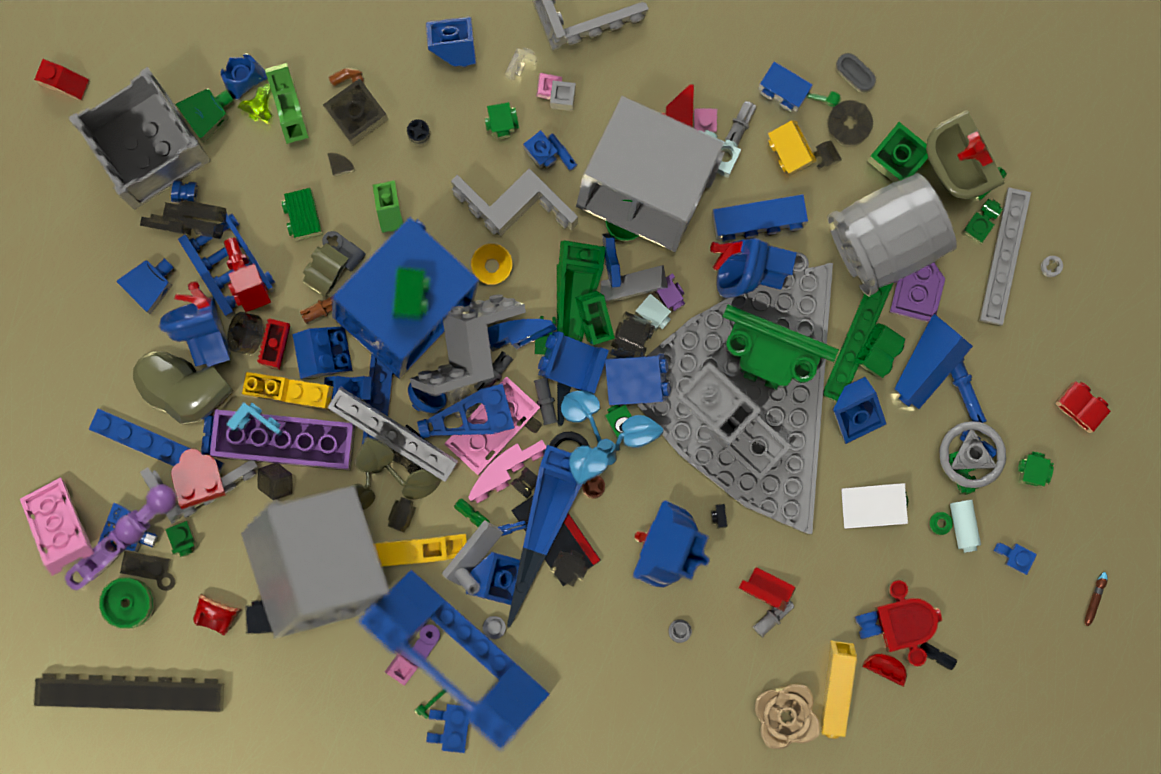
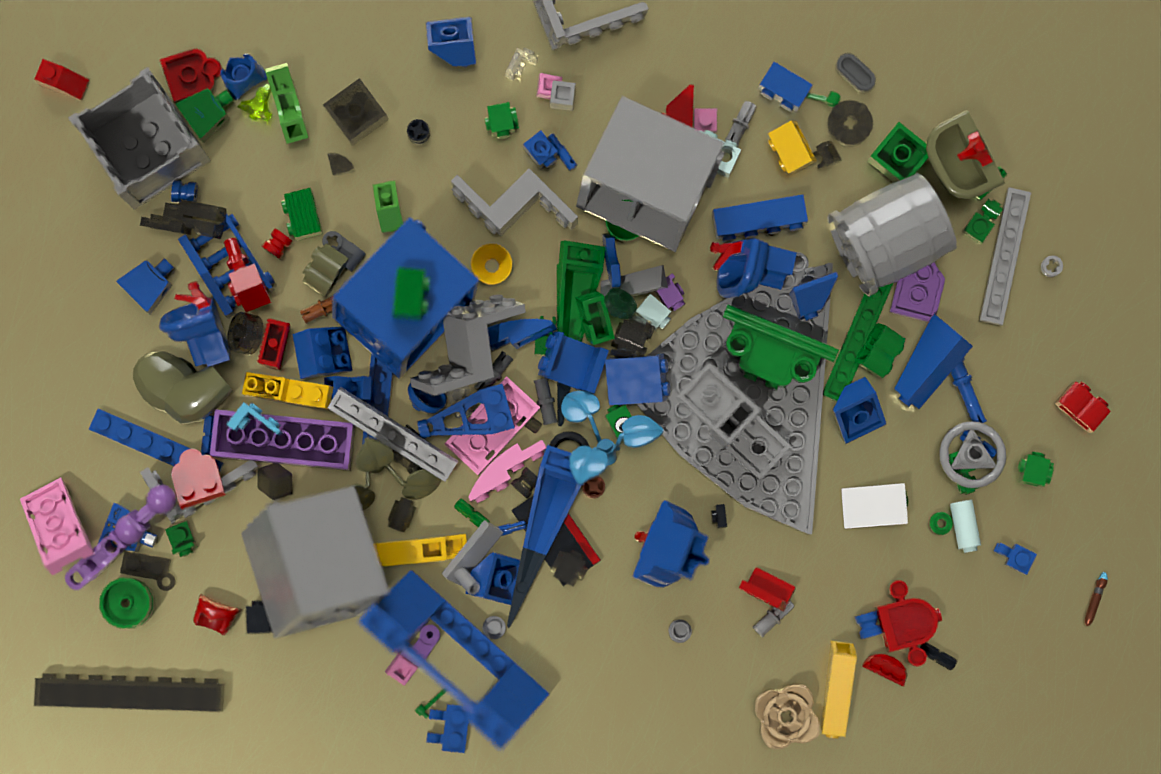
dark orange arm [329,68,364,86] -> none
none -> red plate [160,49,222,103]
none -> red wheel [261,228,293,260]
none -> clear green plate [604,288,637,319]
none -> blue slope [789,272,838,321]

